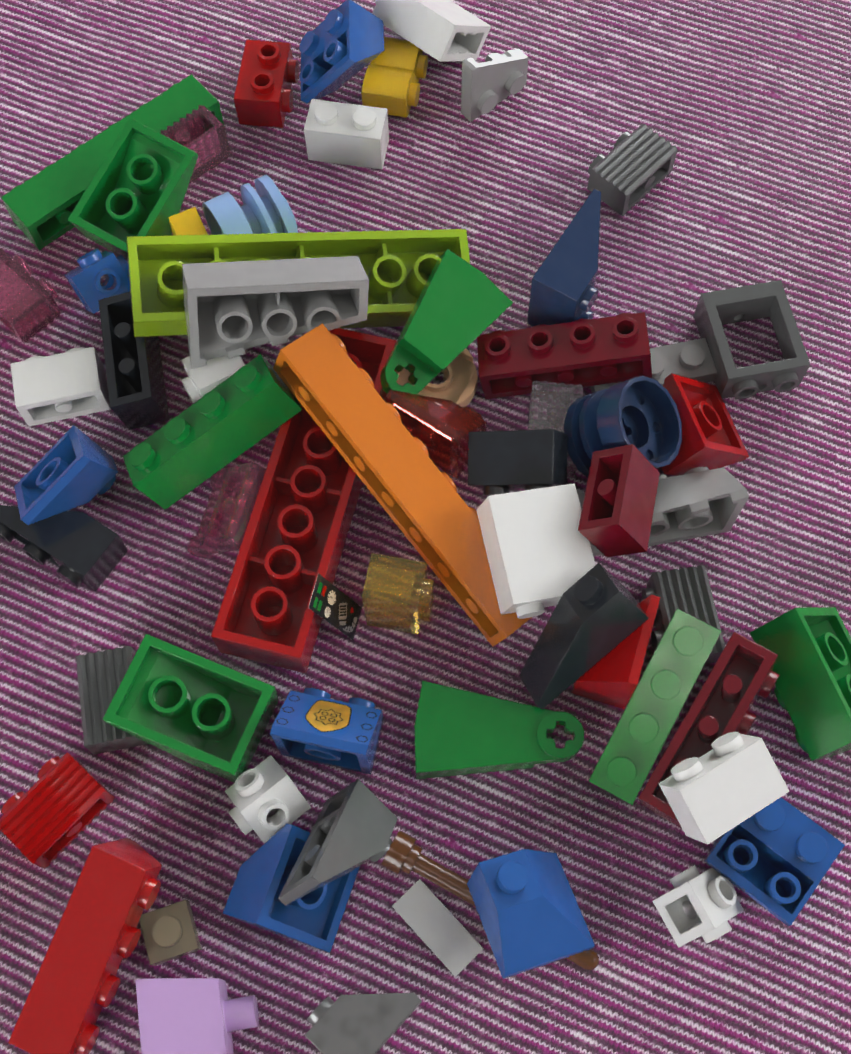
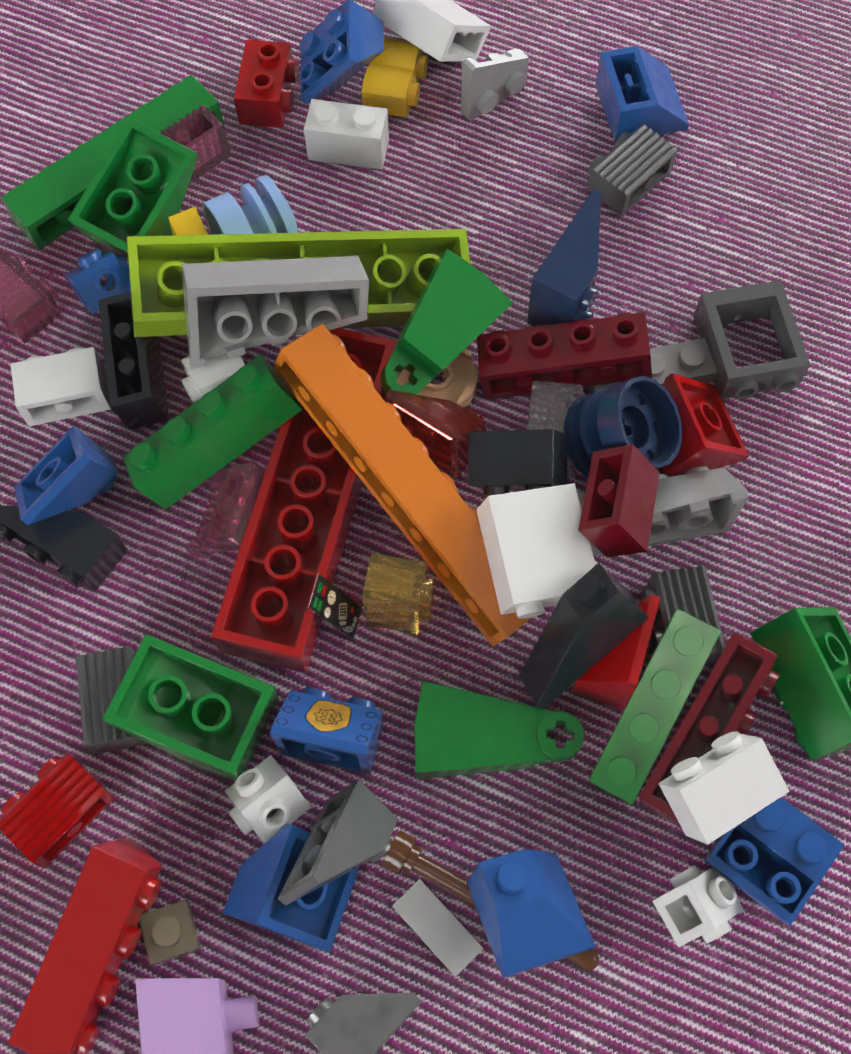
none -> blue slope [595,46,689,143]

